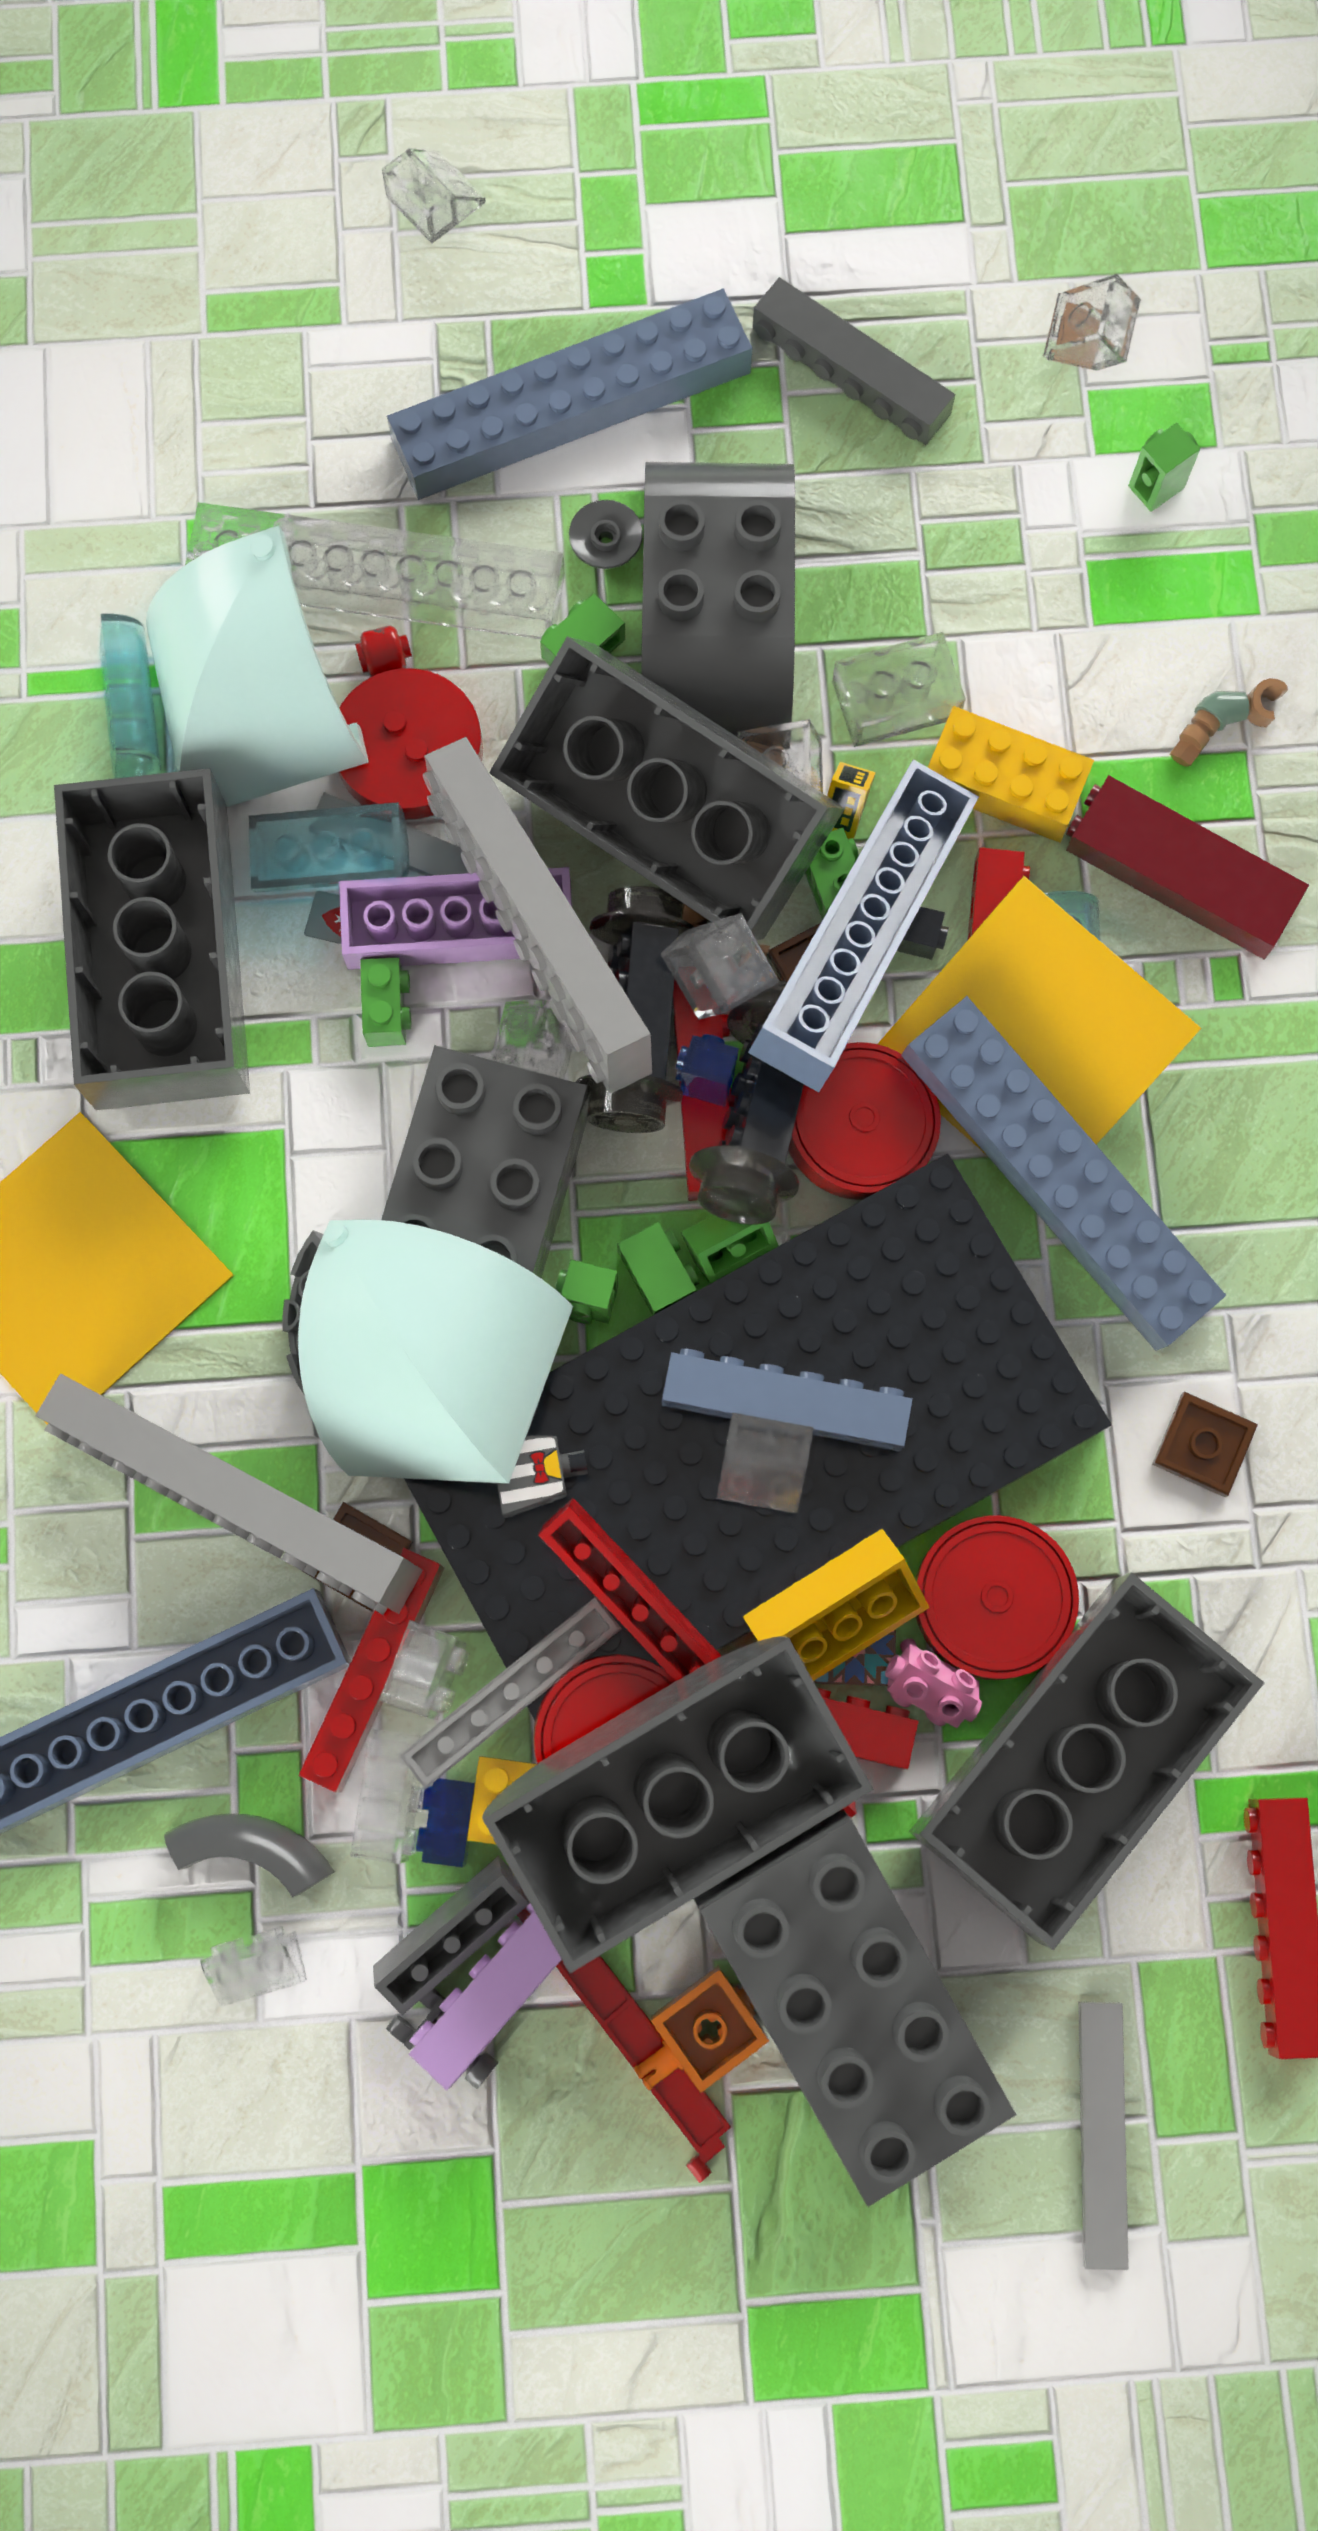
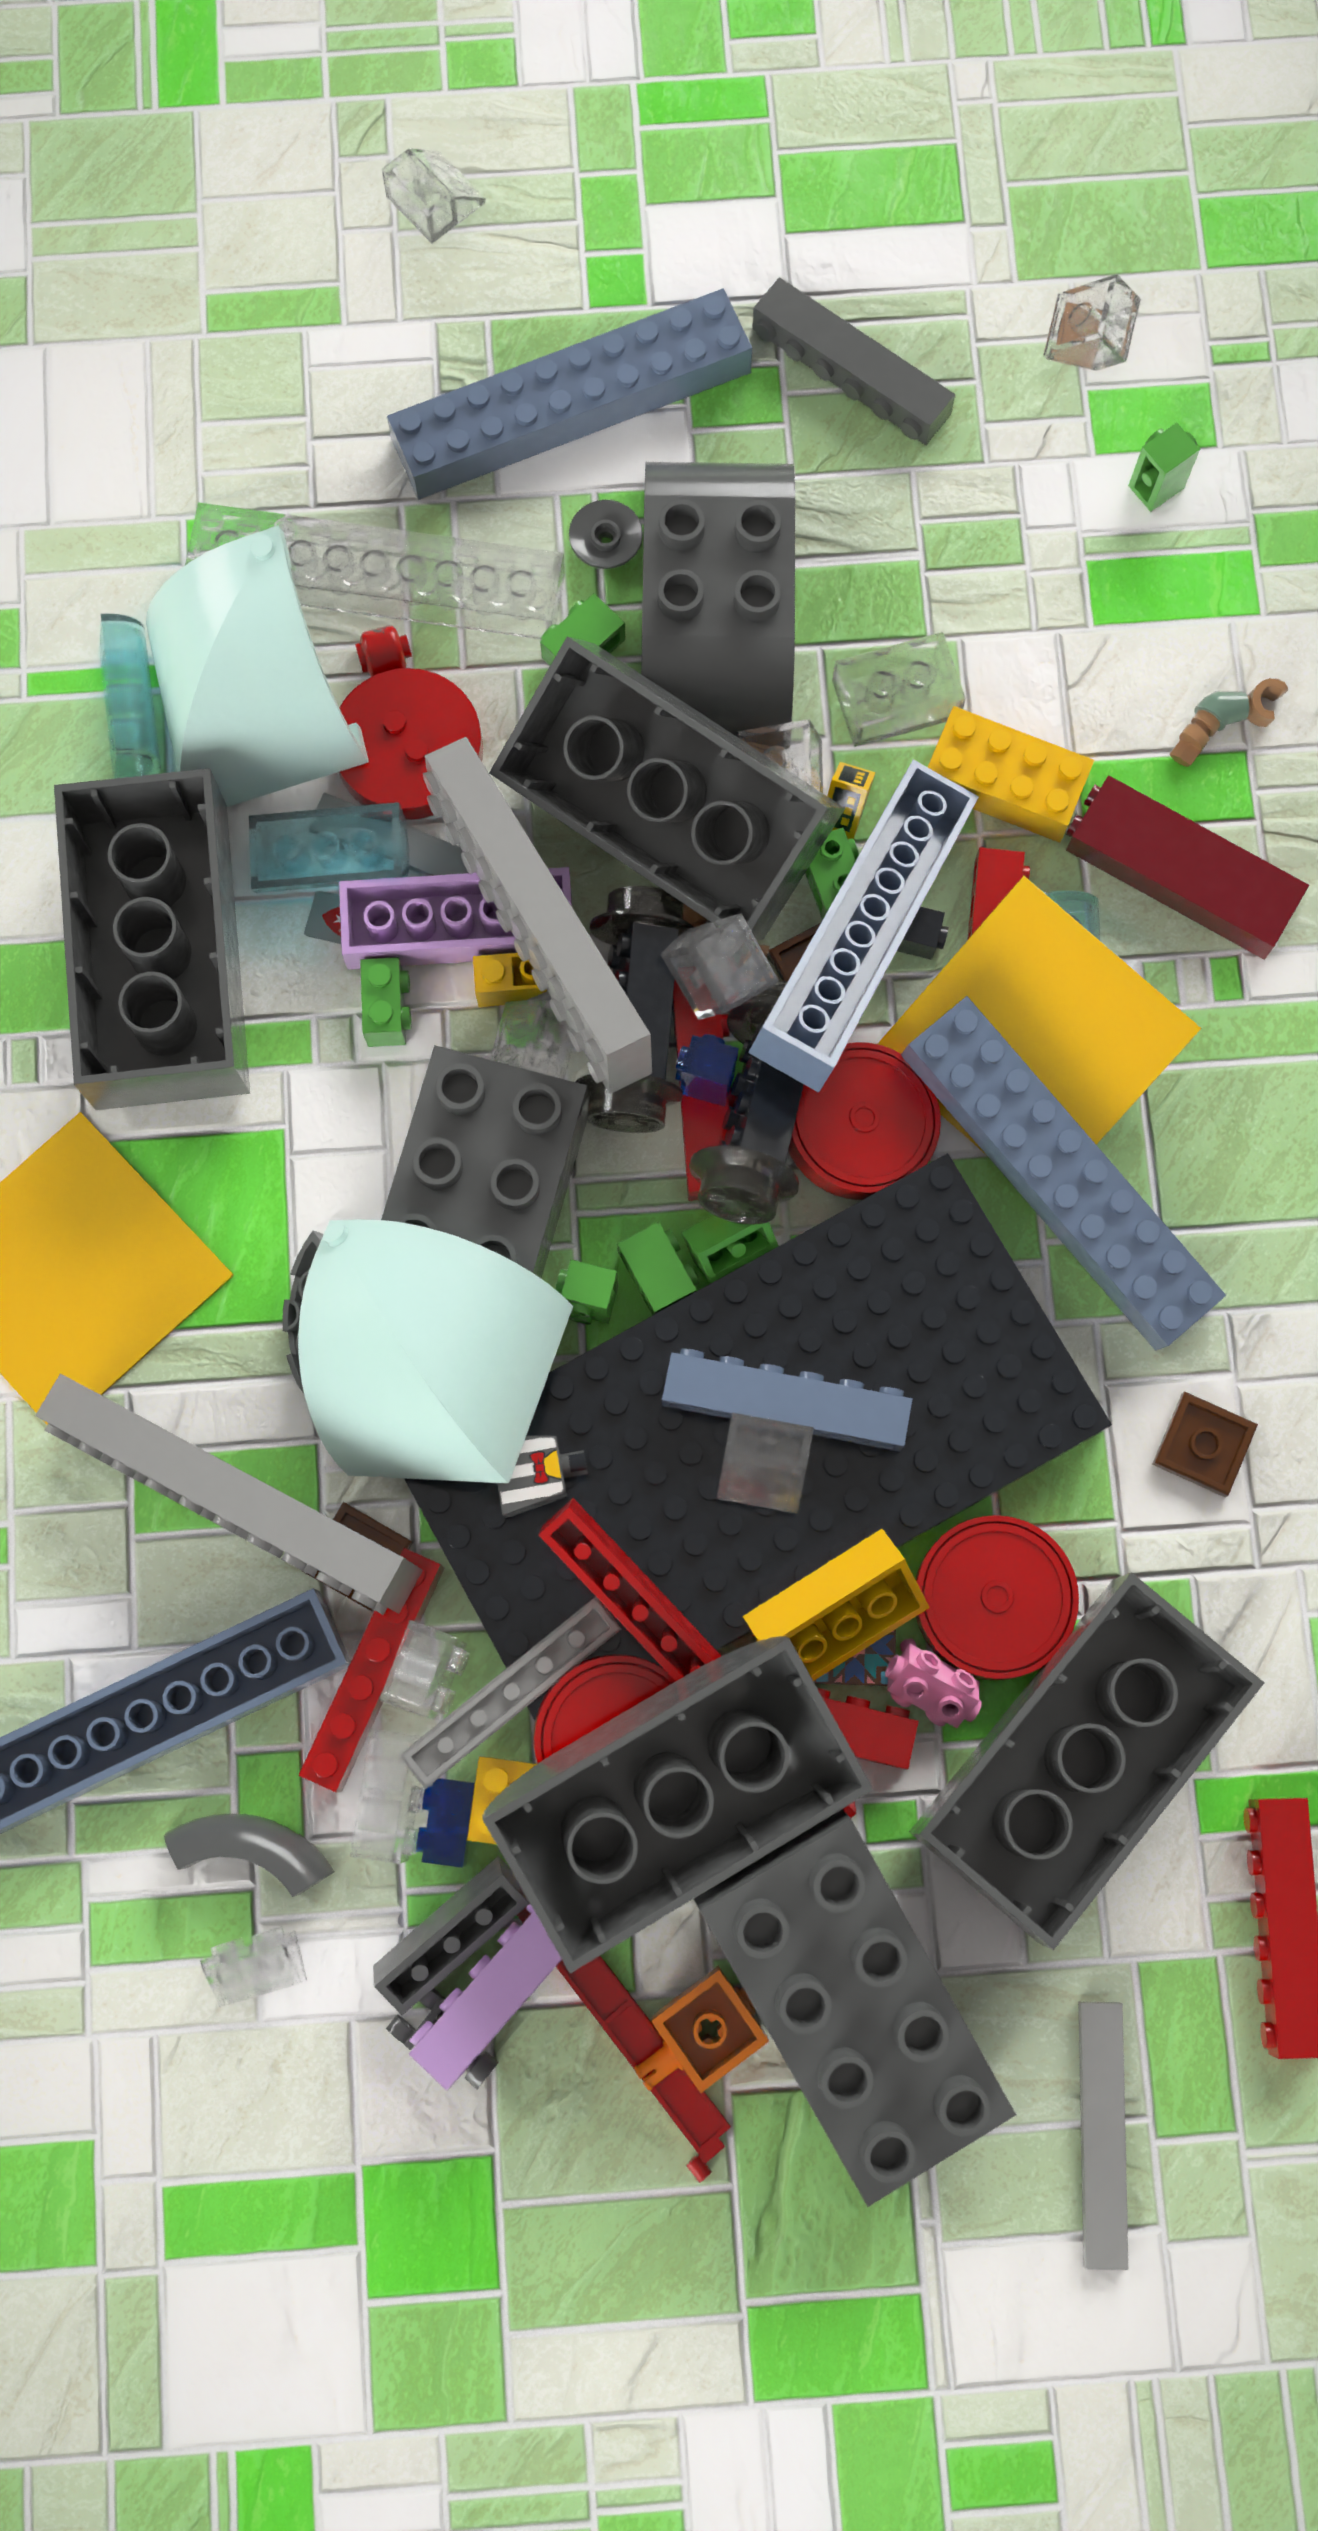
none -> yellow slope [473,953,547,1007]

